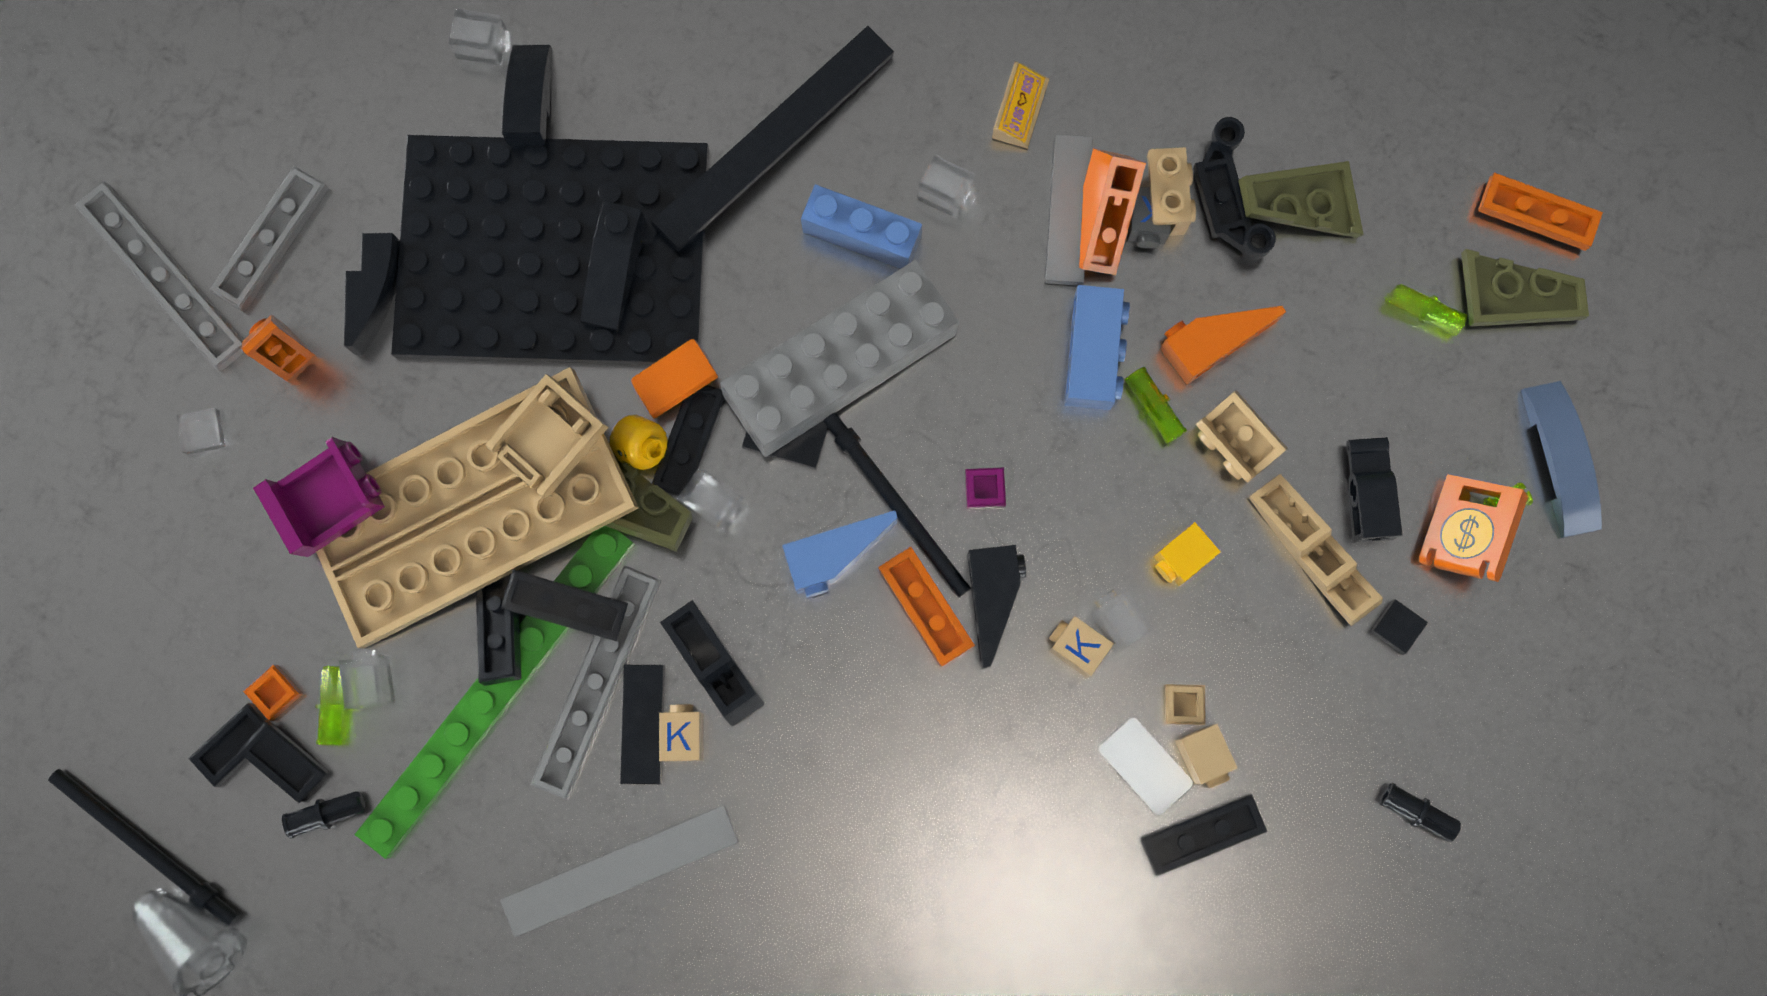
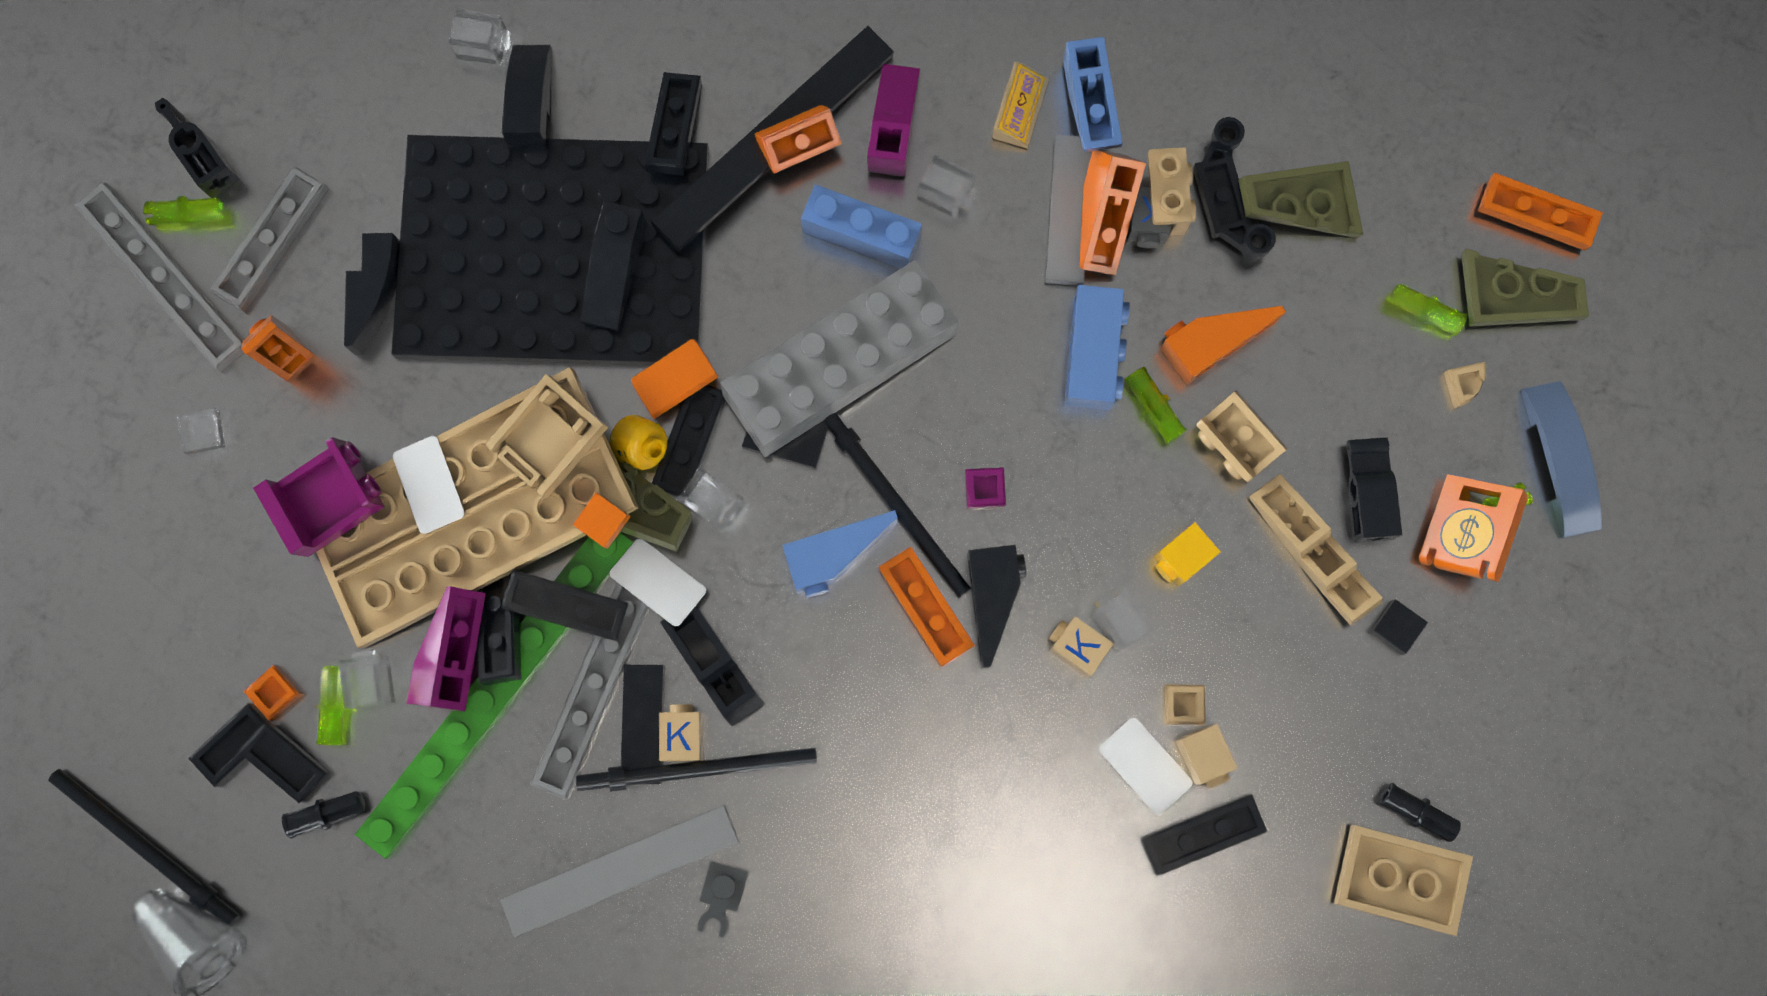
none -> clear neon green axle [143,196,224,226]
none -> black piece [155,98,240,198]
none -> white sticker [393,436,465,534]
none -> magenta slope [406,586,486,711]
none -> orange tile [573,492,631,549]
none -> black bar [576,748,817,792]
none -> white sticker [610,538,706,626]
none -> black tile [645,72,702,176]
none -> dark grey plate [698,861,750,938]
none -> orange slope [755,105,842,174]
none -> magenta slope [867,64,920,177]
none -> medium blue slope [1063,37,1123,152]
none -> tan plate [1334,825,1473,936]
none -> tan tile [1444,362,1486,409]

